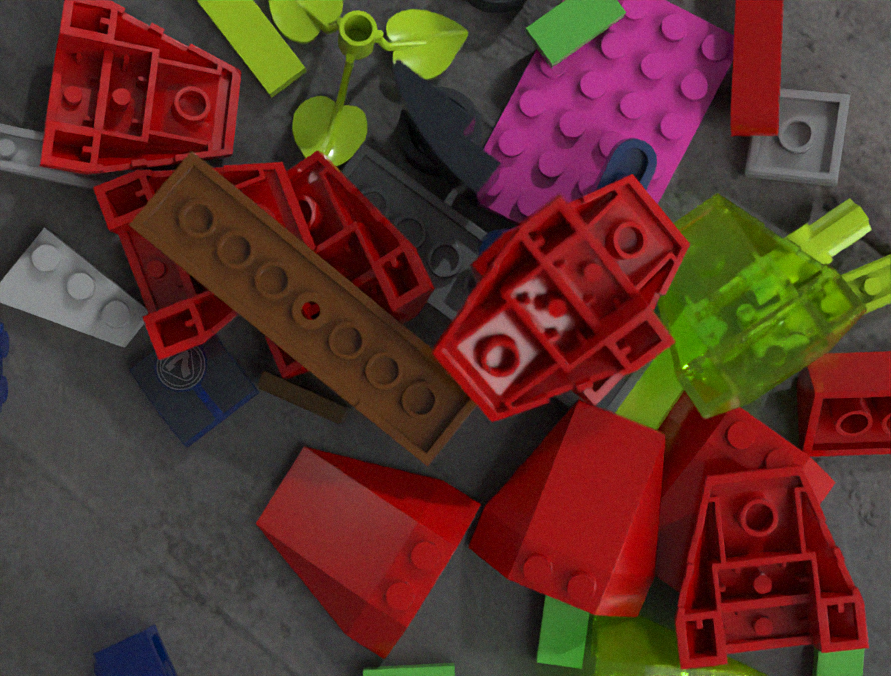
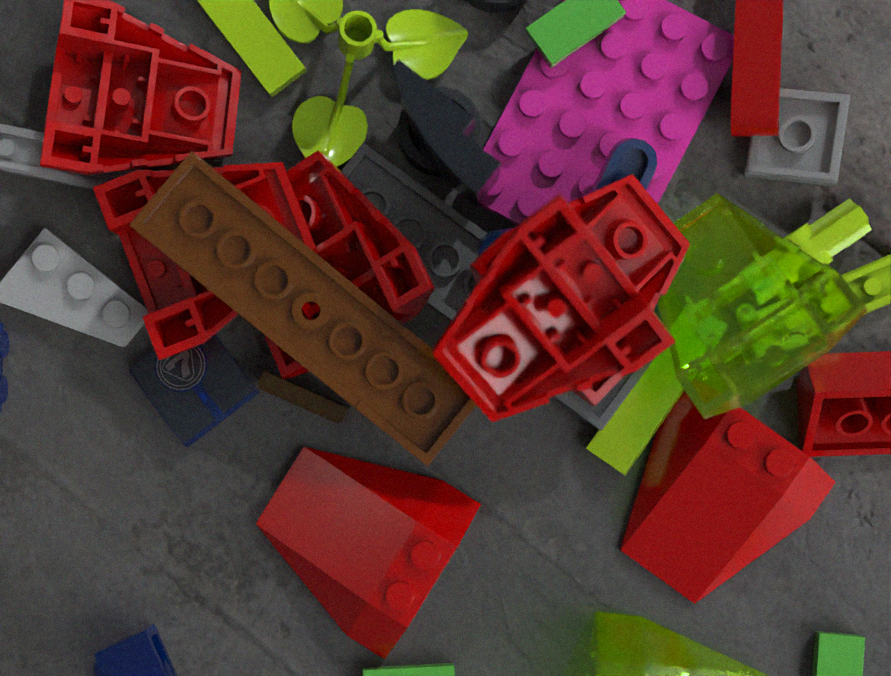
red wedge [468,398,665,617] -> none
bright green tile [536,595,589,669] -> none
red wedge [674,465,869,670] -> none

